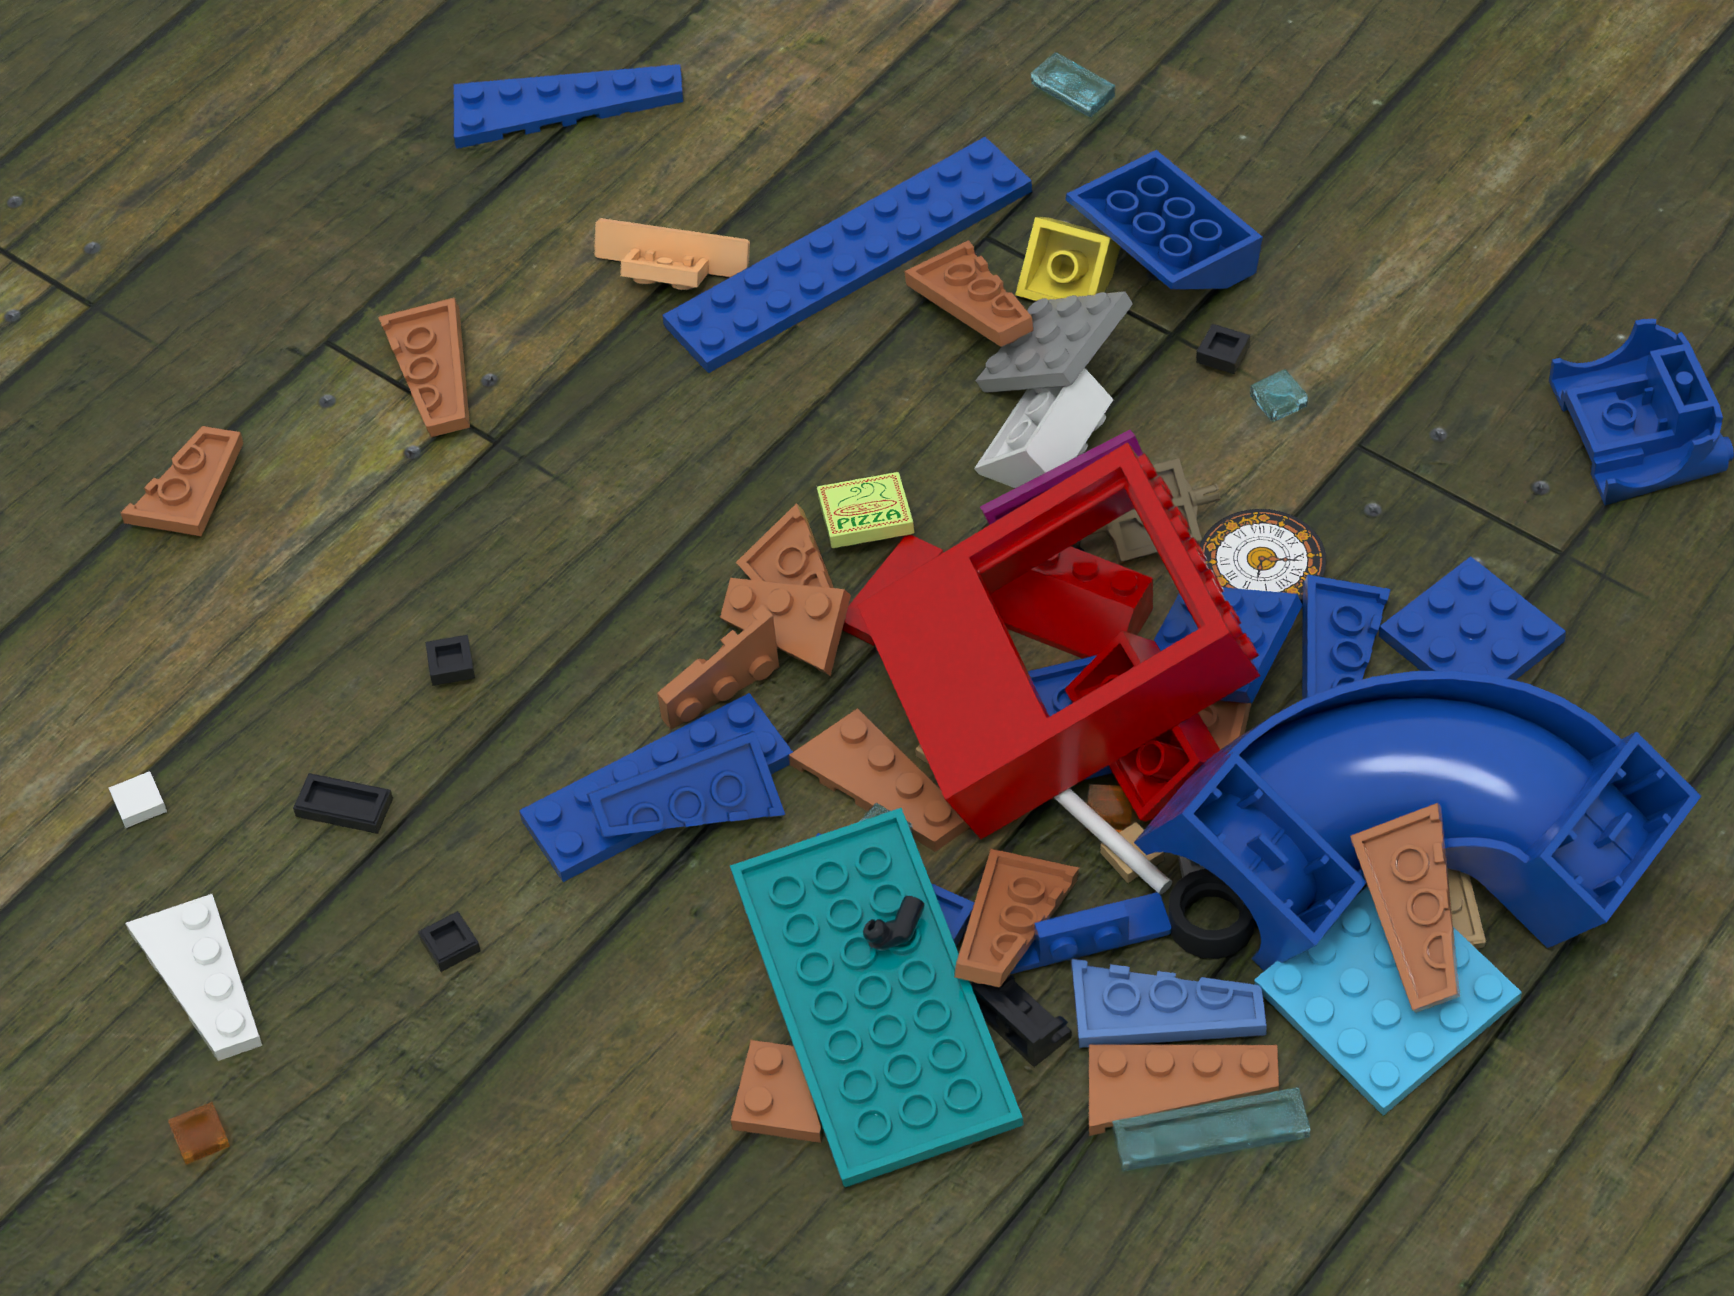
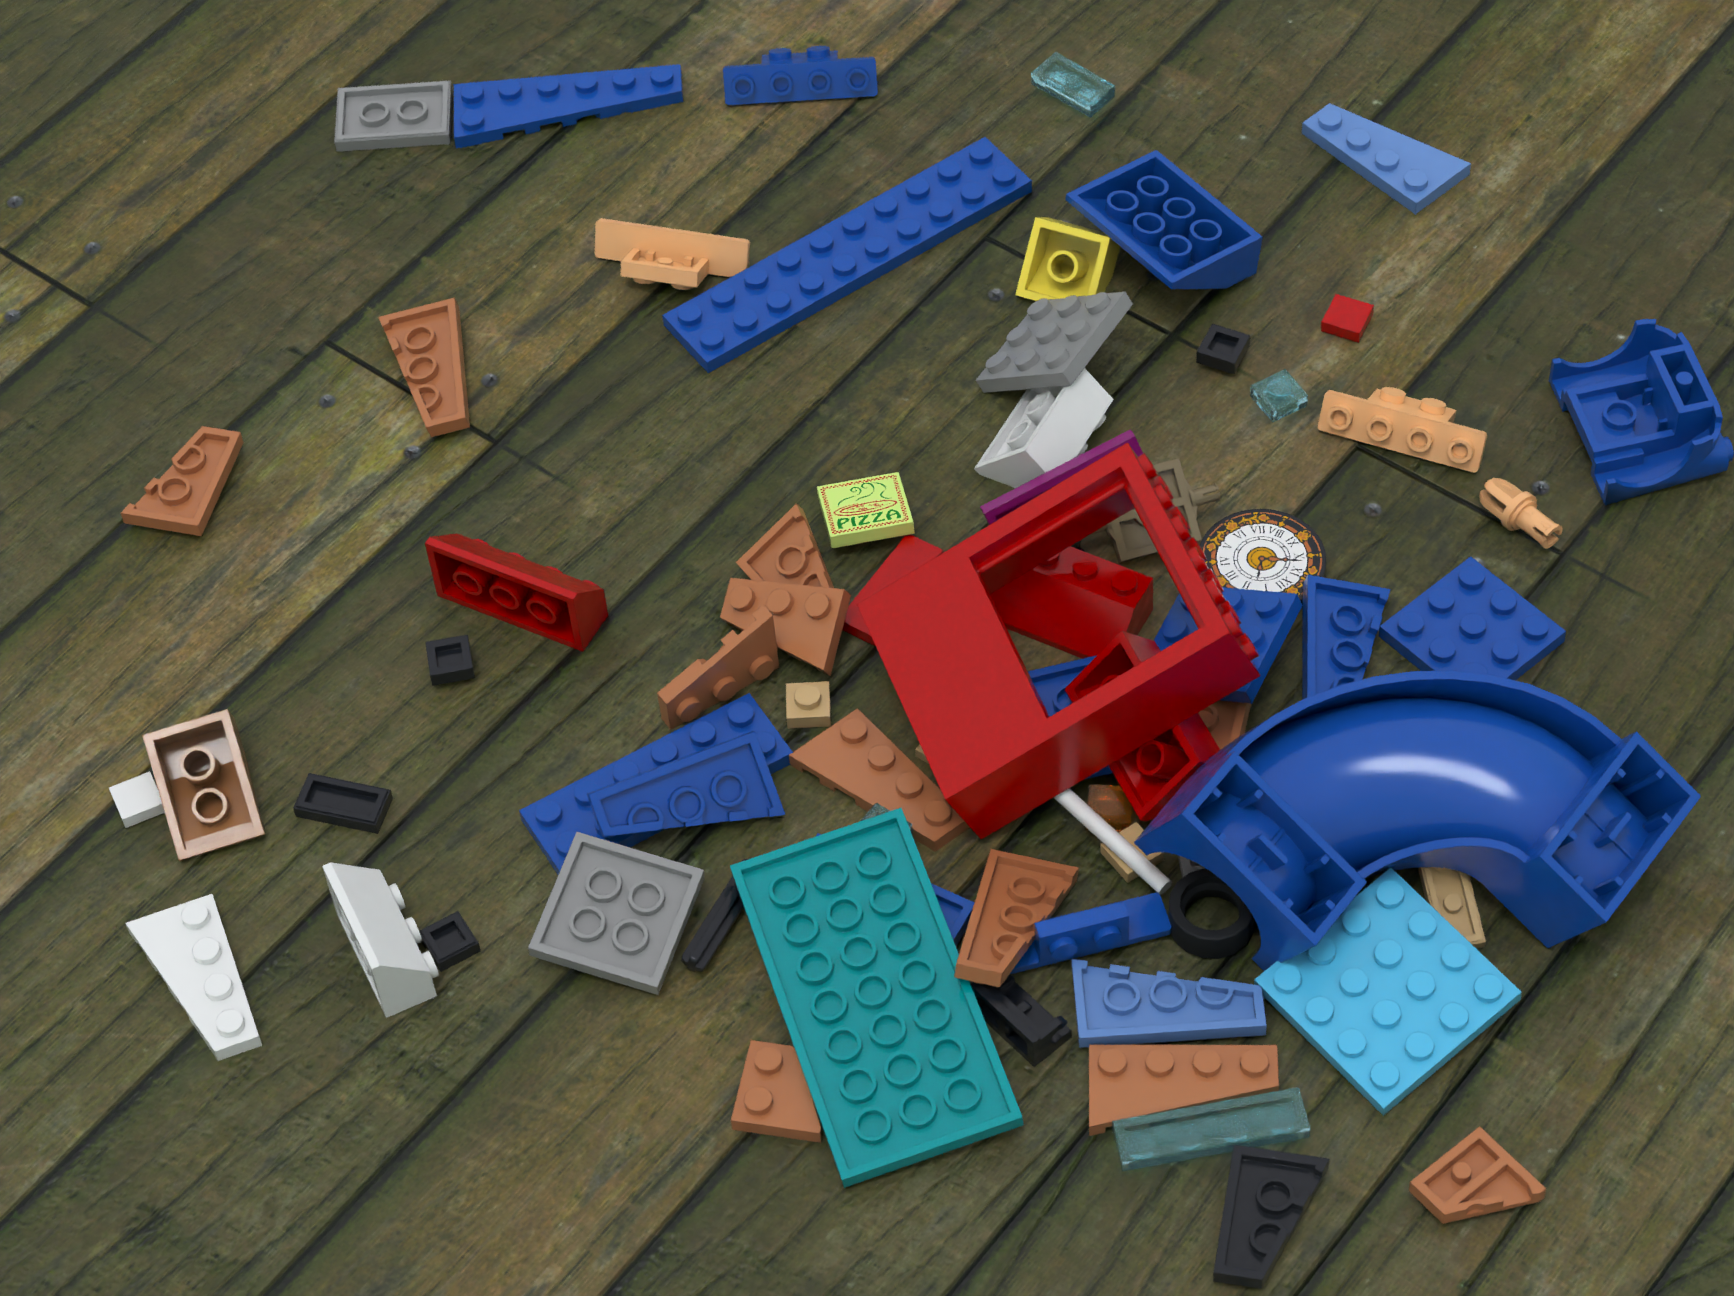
clear orange tile [168,1102,230,1165] -> none
black arm [863,896,925,951] -> none
nougat wing [904,240,1034,347] -> none
nougat wing [1350,803,1460,1013] -> none
none -> medium nougat slope [142,709,265,861]
none -> white slope [322,862,439,1018]
none -> light grey tile [334,81,453,152]
none -> red slope [425,533,608,652]
none -> light grey plate [528,832,705,995]
none -> black axle [681,859,748,972]
none -> blue bracket [723,46,878,105]
none -> tan plate [786,681,831,729]
none -> black wing [1213,1145,1330,1289]
none -> medium blue wing [1302,103,1471,214]
none -> light nougat bracket [1318,387,1487,473]
none -> red tile [1321,294,1374,343]
none -> nougat wing [1409,1126,1546,1224]
none -> light nougat arm [1479,478,1563,549]

